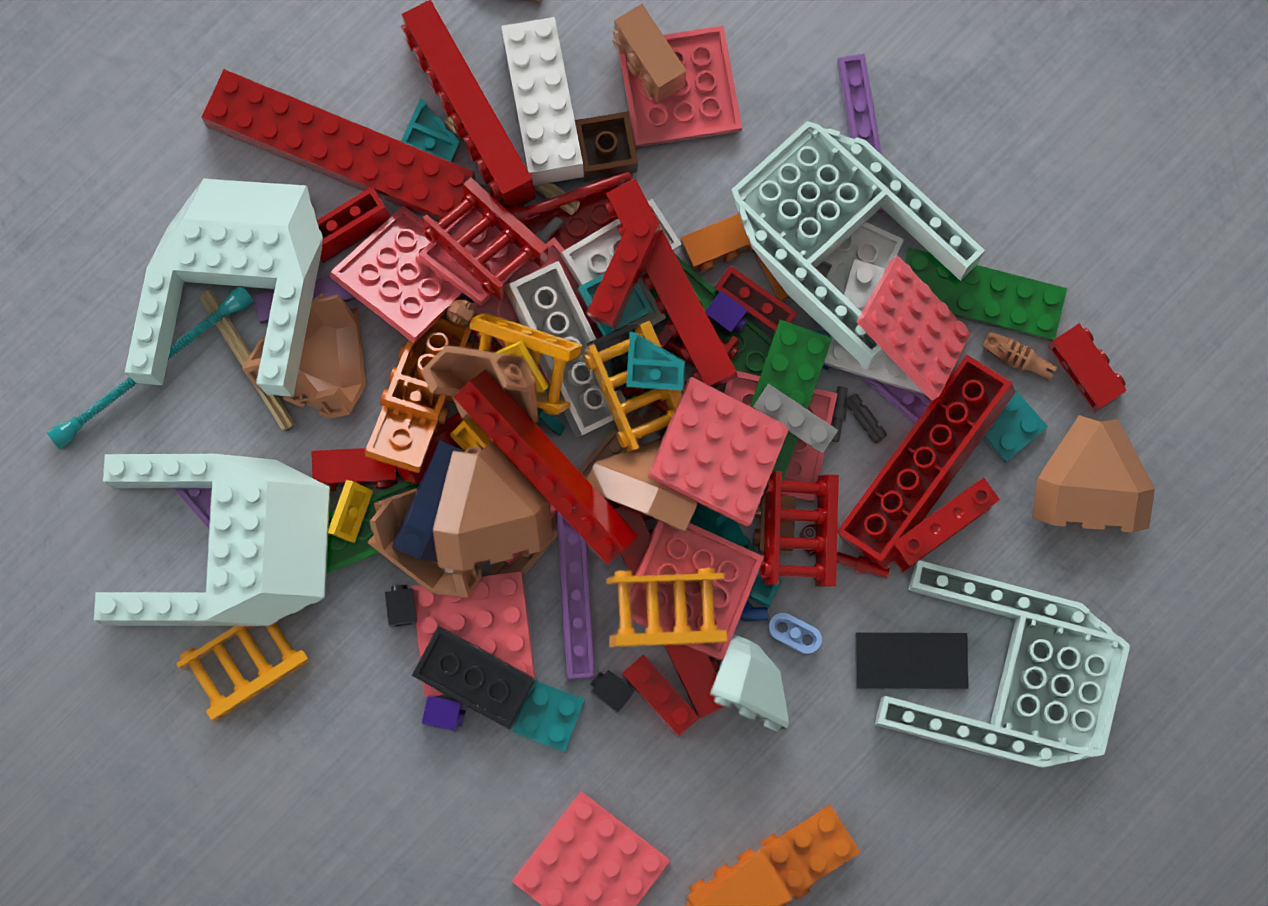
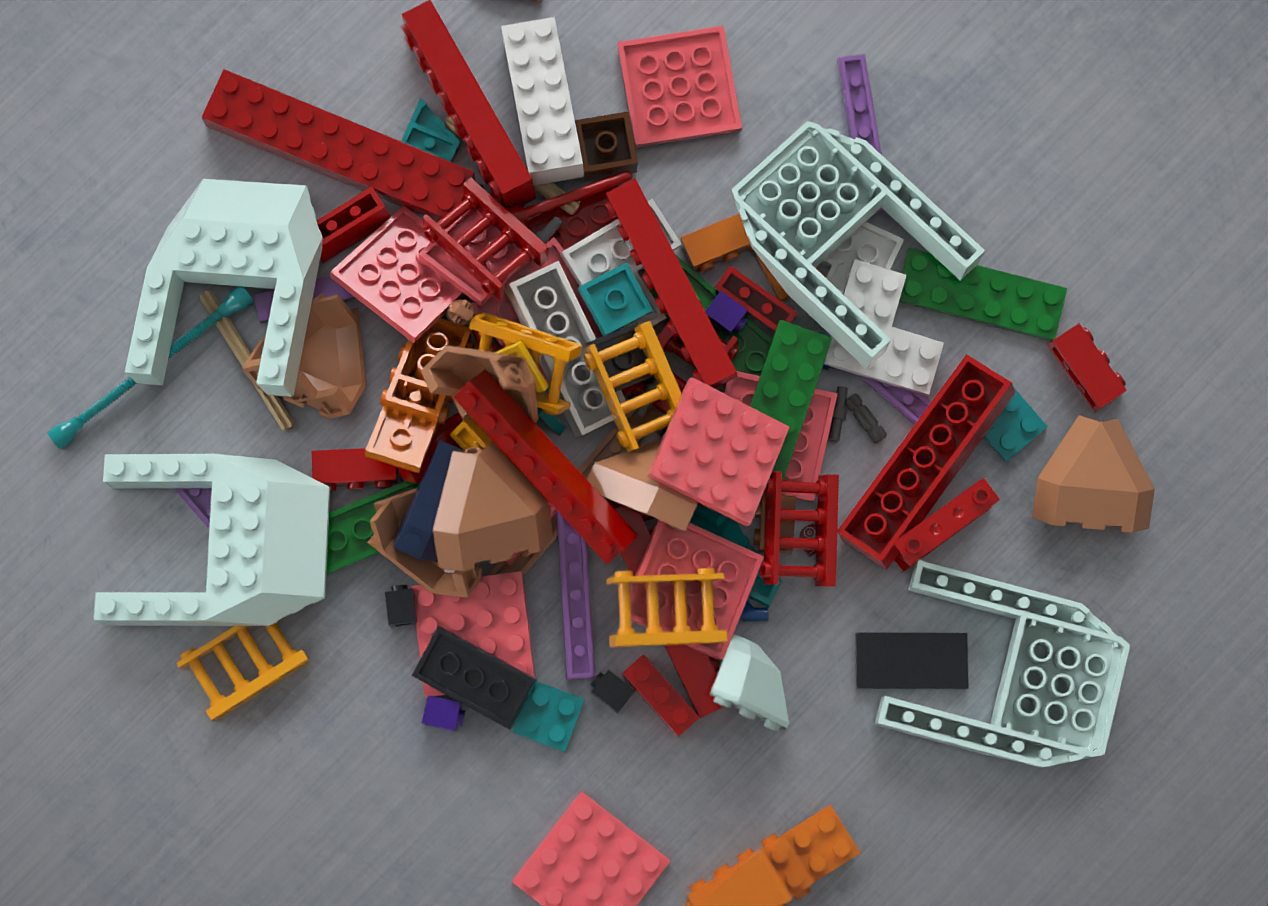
yellow plate [327,480,373,543] -> none
red brick [587,211,662,329] -> none
nougat brick [612,4,687,104] -> none
teal wing [626,332,686,390] -> none
light grey plate [753,384,838,454] -> none
light blue plate [768,613,822,654] -> none
red bar [837,551,890,579] -> none
coral plate [857,256,971,401] -> none
nougat hinge [982,332,1057,381] -> none

